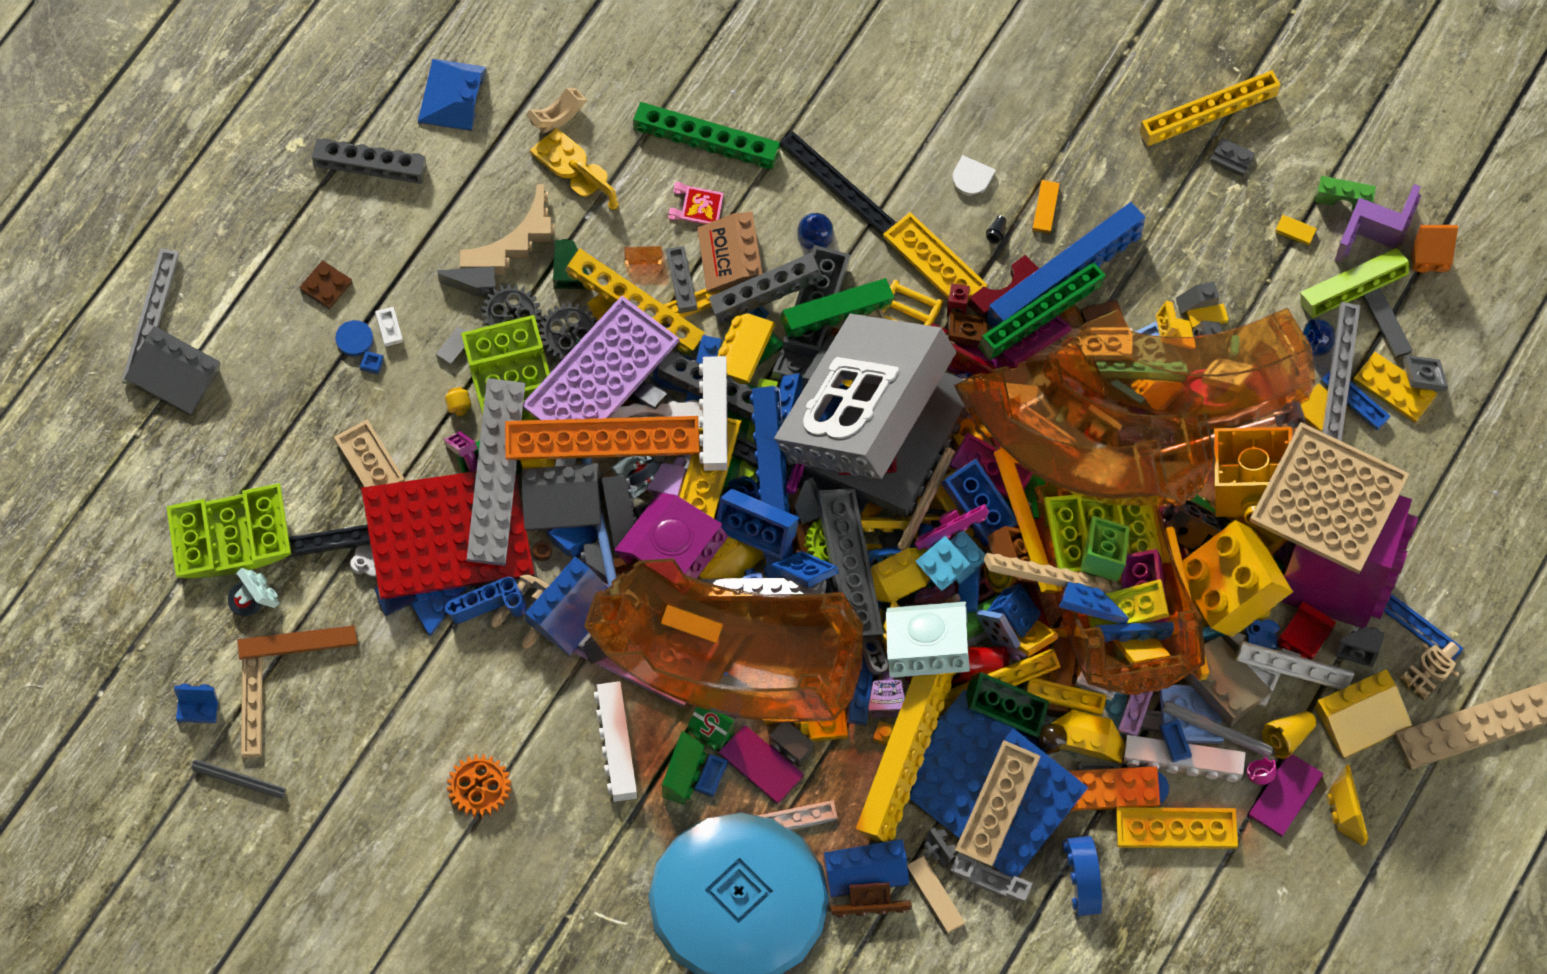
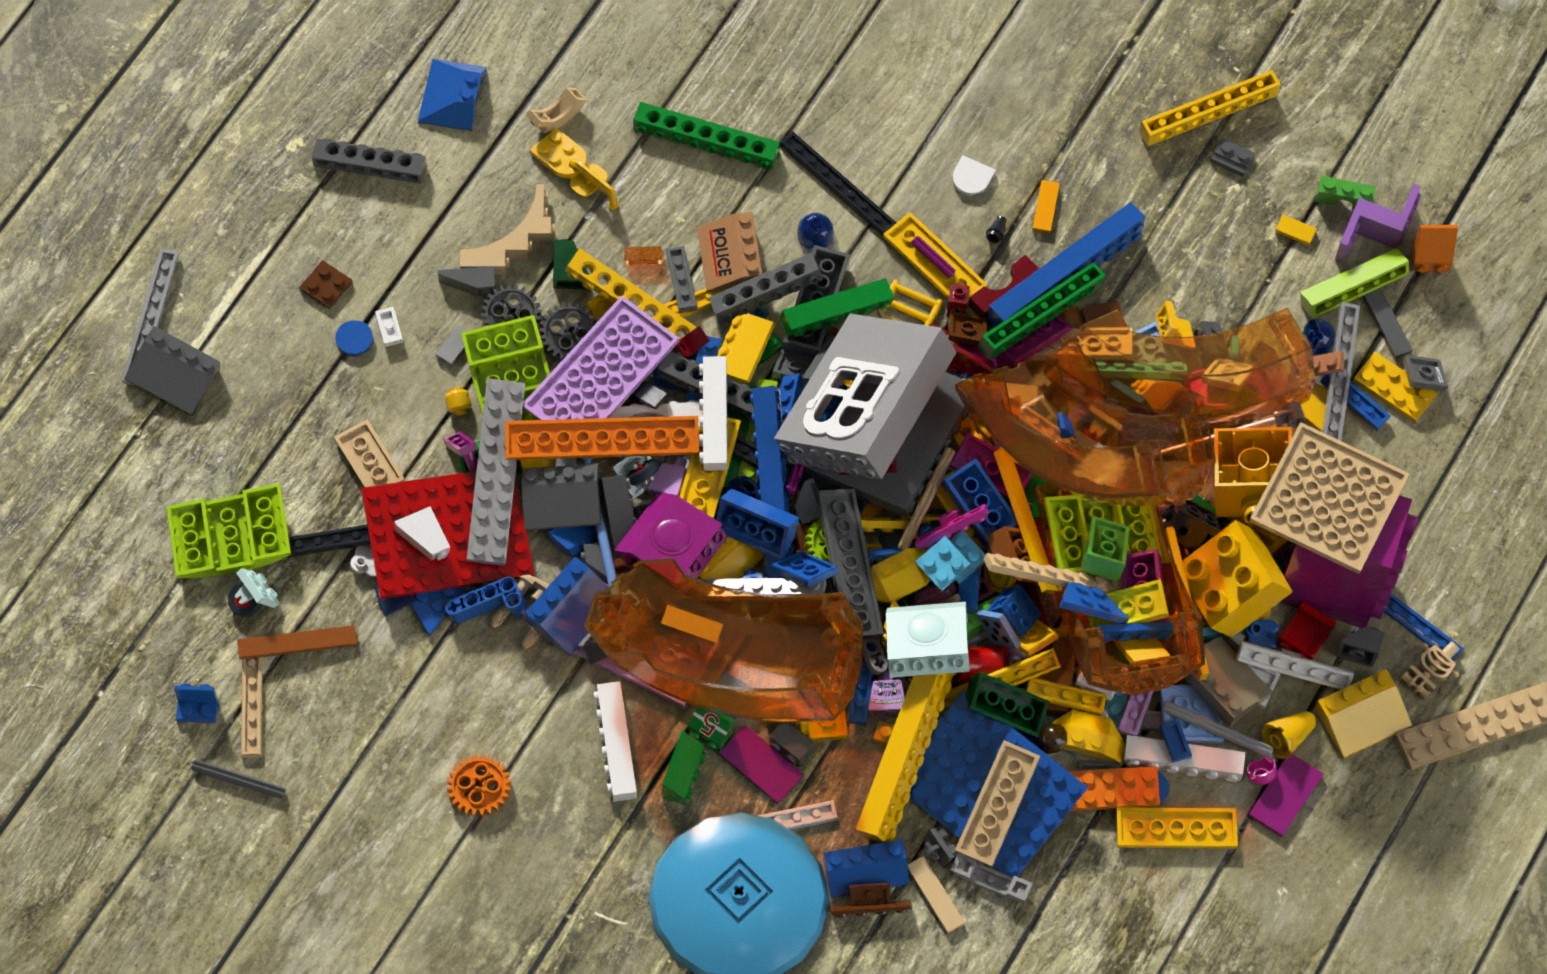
blue tile [360,351,384,375] -> none
reddish brown tile [533,541,552,562] -> none
flag [668,182,724,224] -> none
blue tile [695,754,728,798] -> none
blue brick [1062,836,1102,916] -> none
dark grey slope [1176,282,1219,315] -> none
yellow tile [1187,303,1229,329] -> none
yellow wedge [1327,764,1369,846] -> none
none -> white slope [394,507,450,561]
none -> dark red bracket [675,326,710,358]
none -> magenta axle [911,236,956,278]
none -> blue slope [1057,412,1075,439]
none -> nougat plate [1290,351,1345,380]

